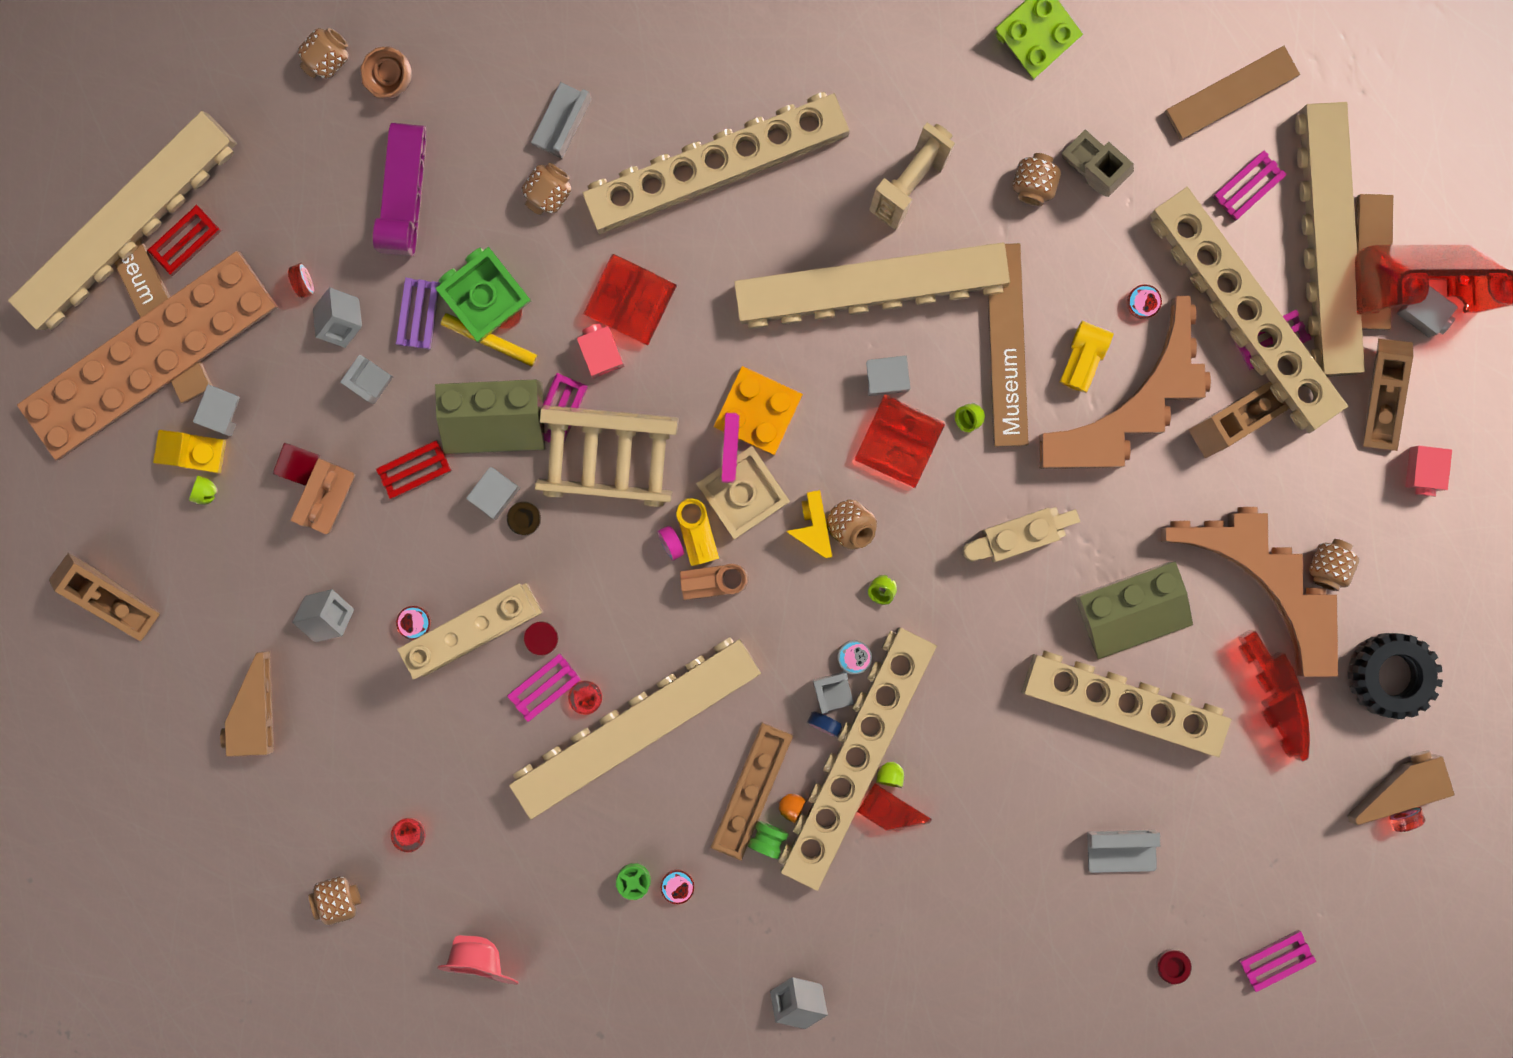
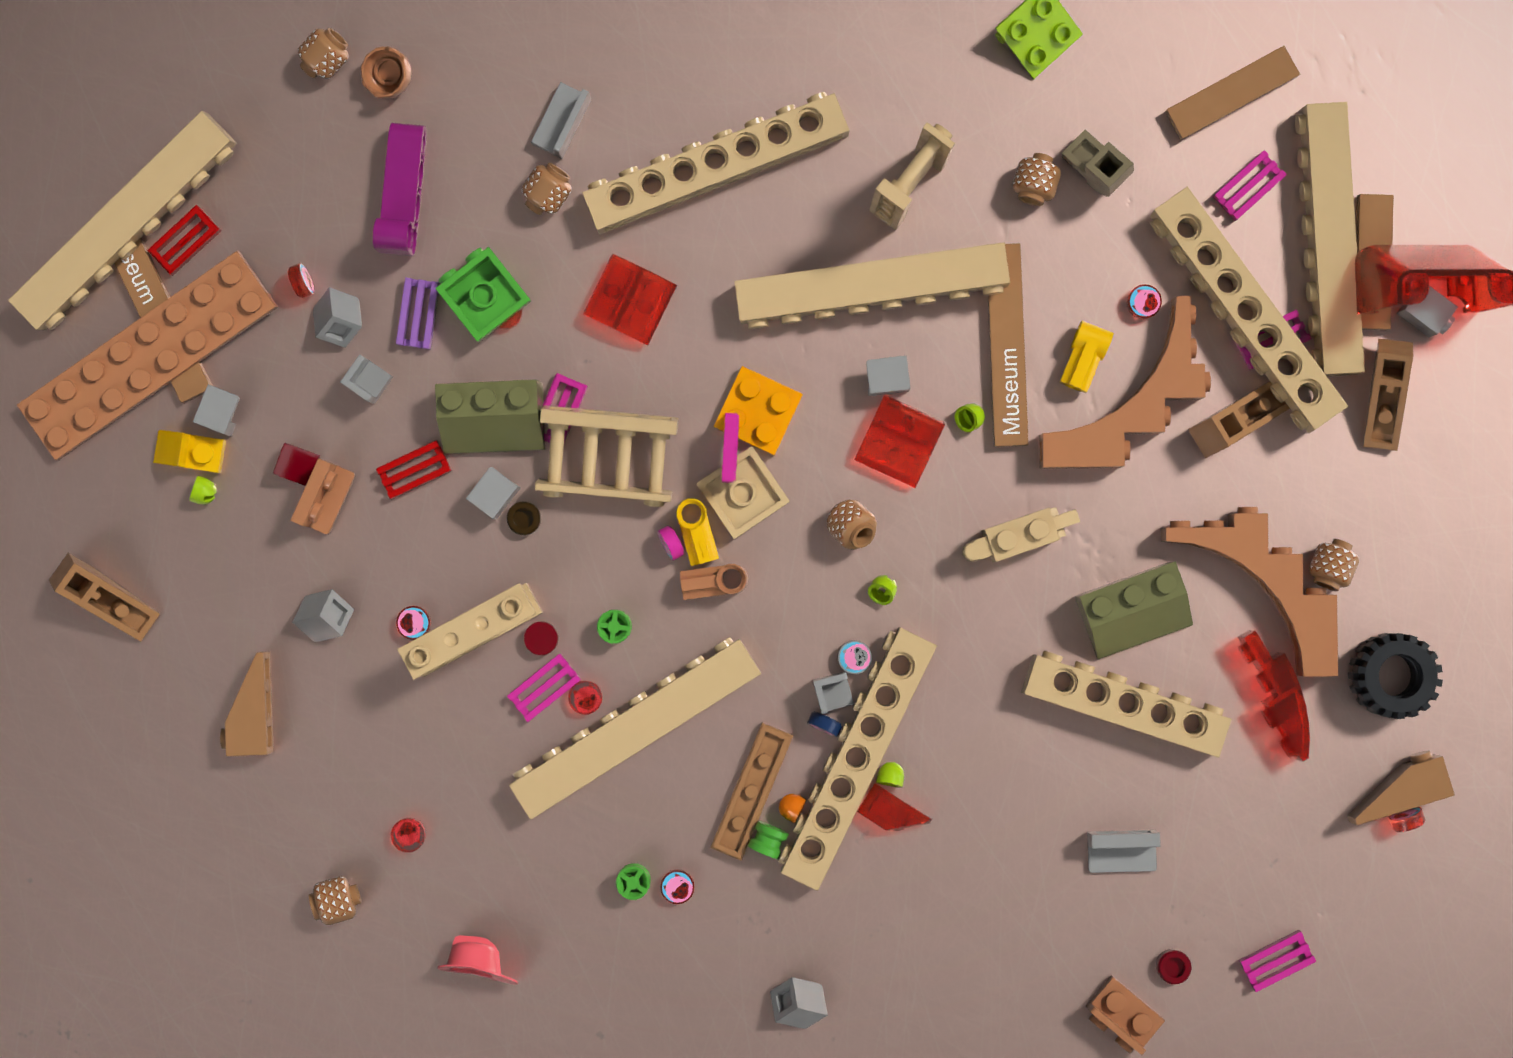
yellow bar [440,313,538,367] -> none
coral brick [577,323,625,379] -> none
yellow slope [786,490,832,558] -> none
coral brick [1405,445,1452,497] -> none
none -> bright green wheel [597,610,632,644]
none -> nougat bracket [1086,975,1165,1055]

